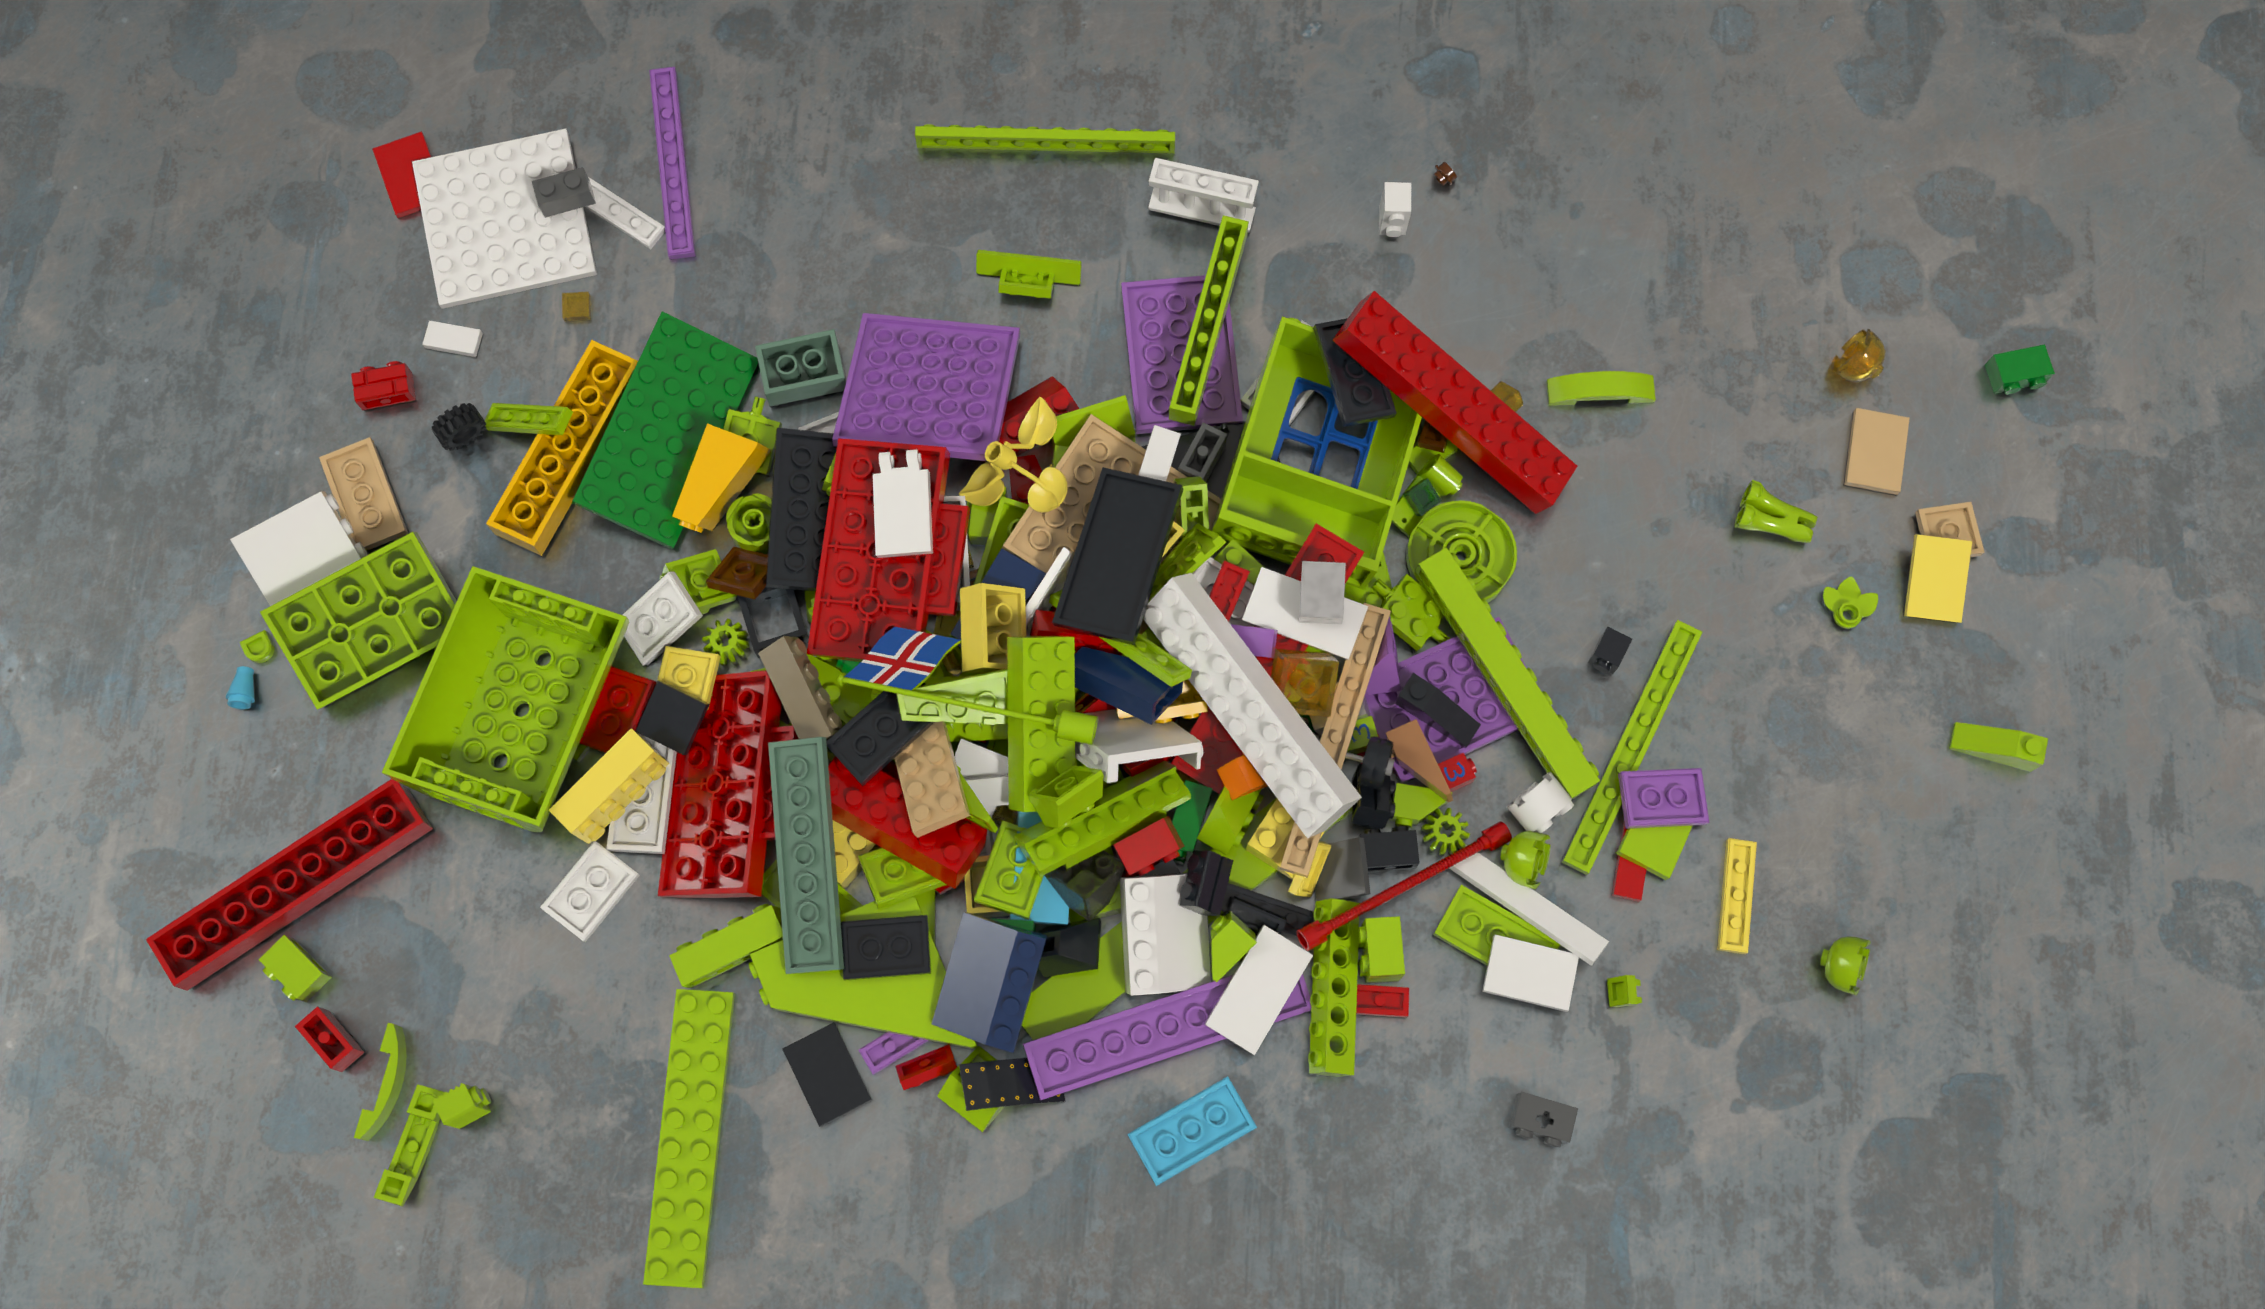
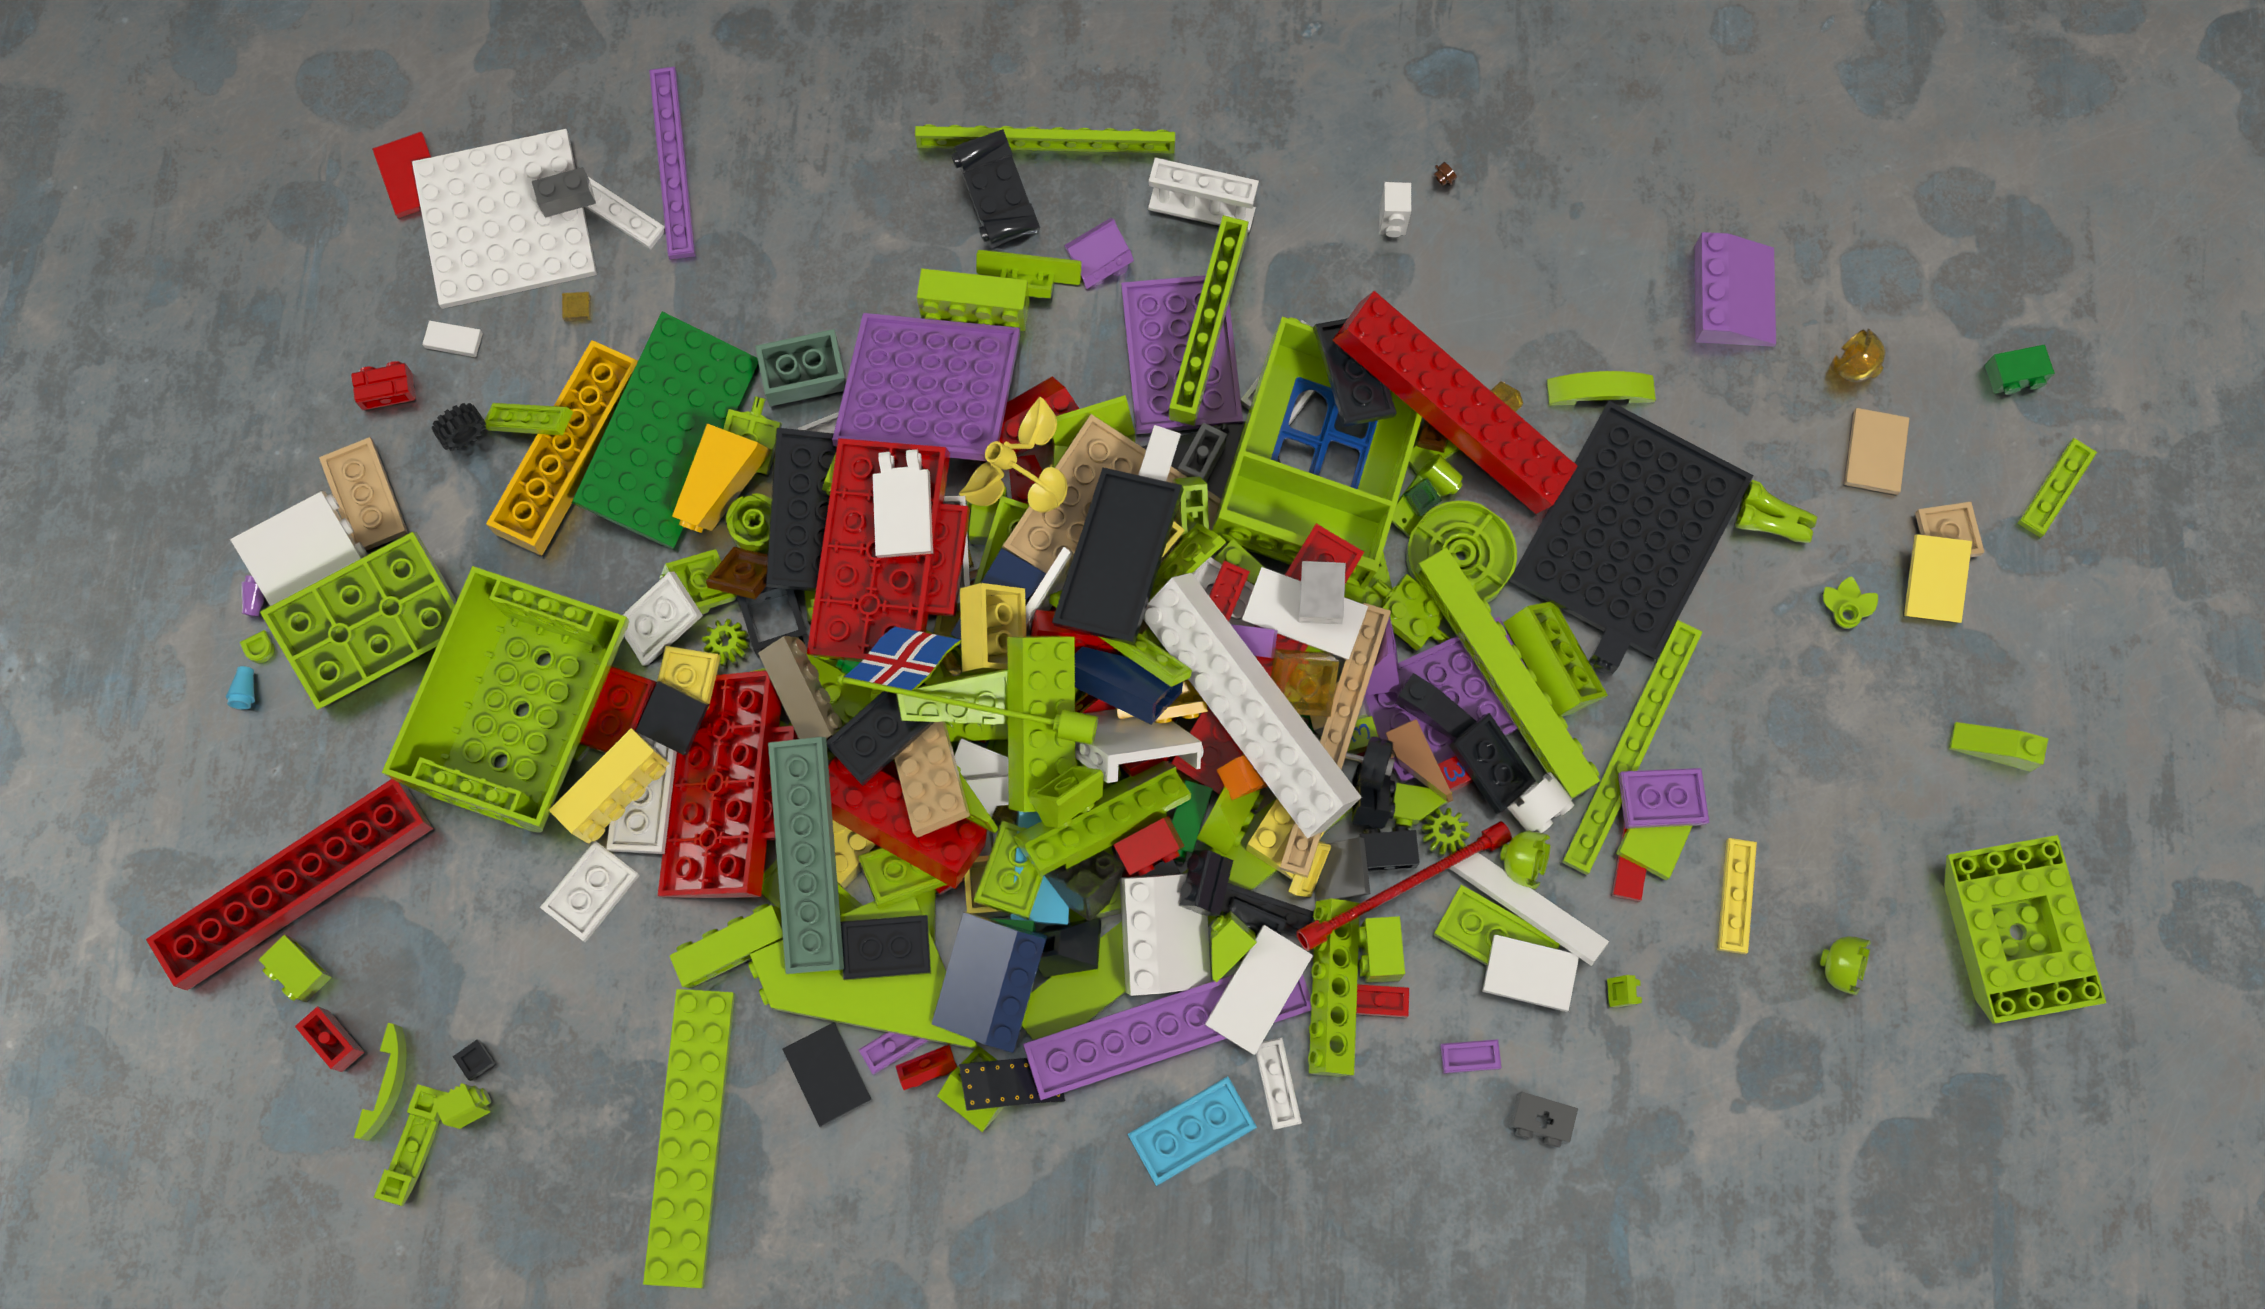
none -> medium lavender cone [241,575,265,617]
none -> black plate [452,1039,495,1081]
none -> lime brick [917,268,1030,331]
none -> black piece [951,129,1040,249]
none -> medium lavender slope [1064,218,1134,289]
none -> white tile [1256,1038,1302,1130]
none -> medium lavender tile [1440,1039,1502,1074]
none -> black tile [1449,713,1536,814]
none -> lime slope [1503,602,1608,717]
none -> black plate [1509,401,1754,659]
none -> medium lavender slope [1695,232,1776,347]
none -> lime slope [1944,835,2107,1024]
none -> lime tile [2017,438,2097,538]

